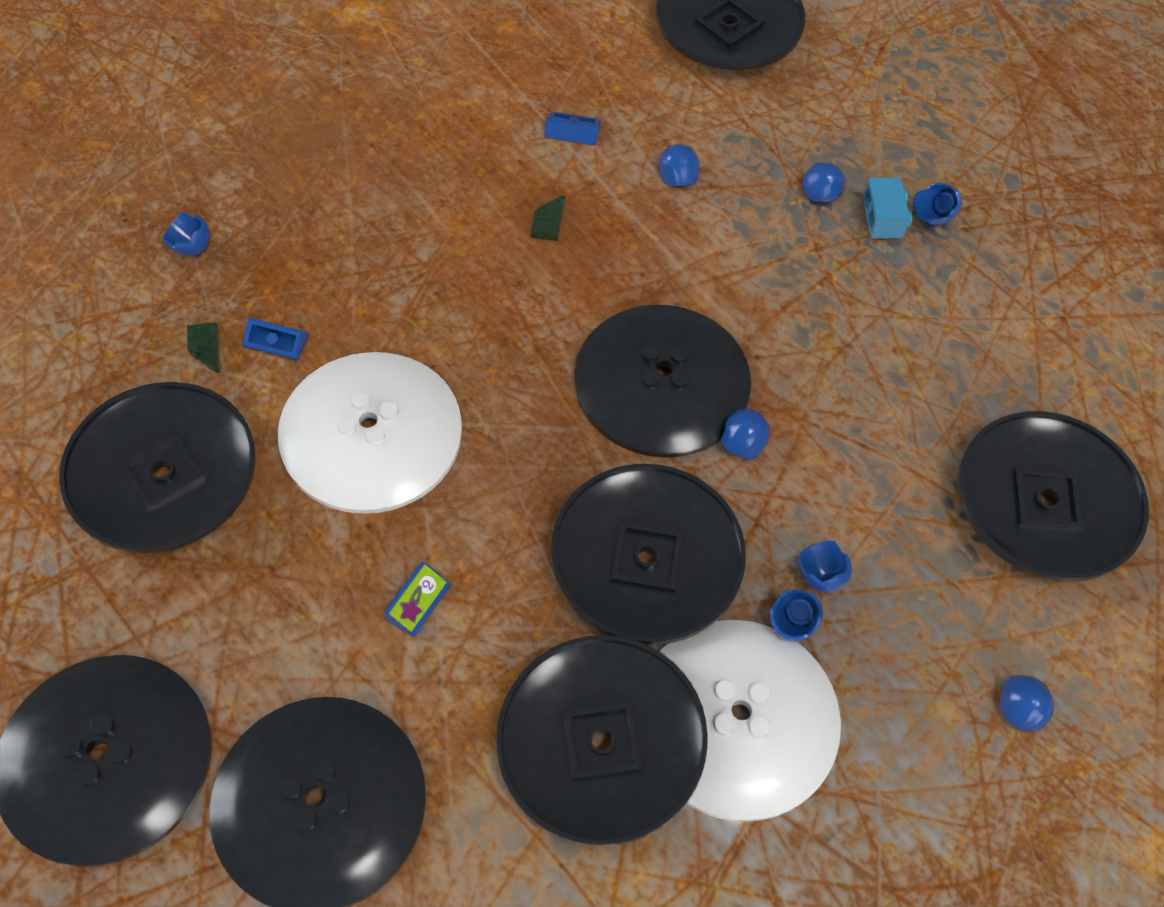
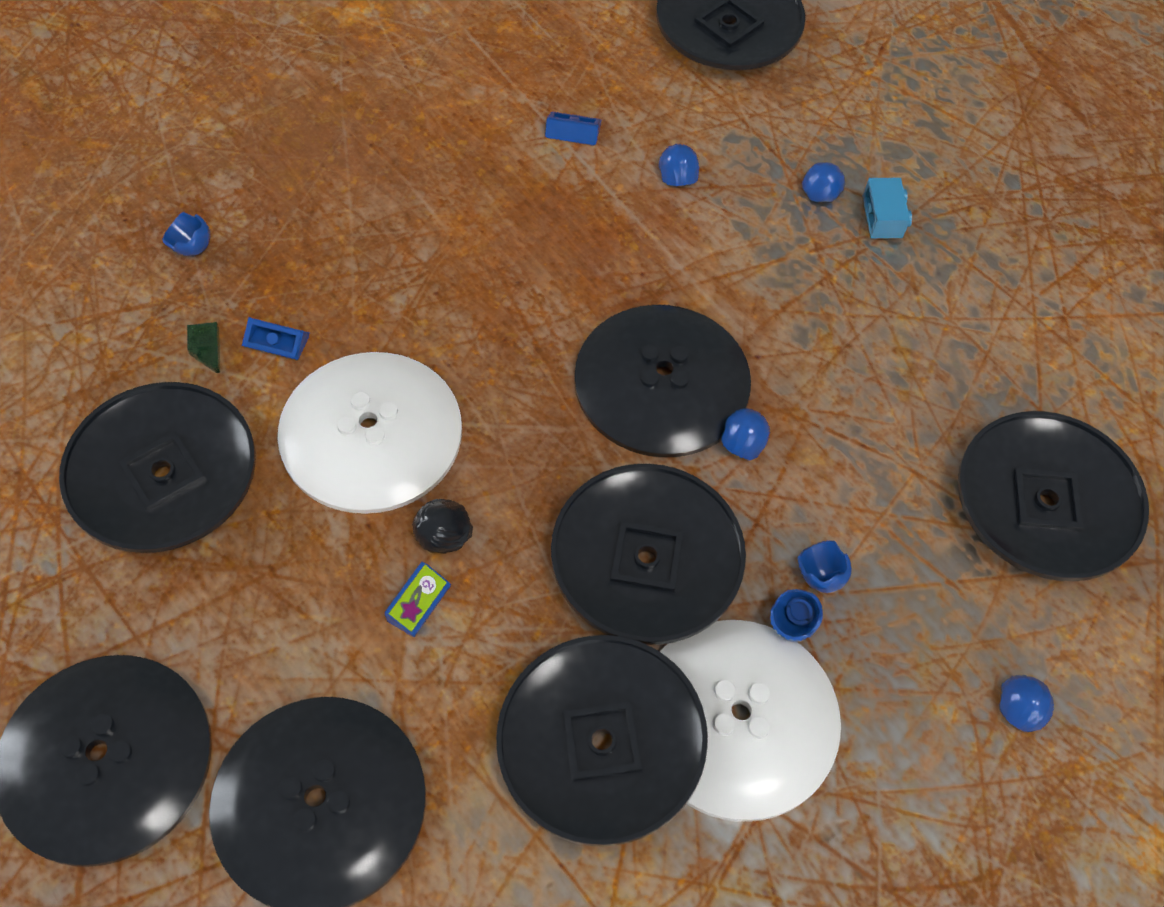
clear green tile [531,195,566,241] -> none
blue hair [912,183,962,225] -> none
none -> black hair [412,499,473,554]

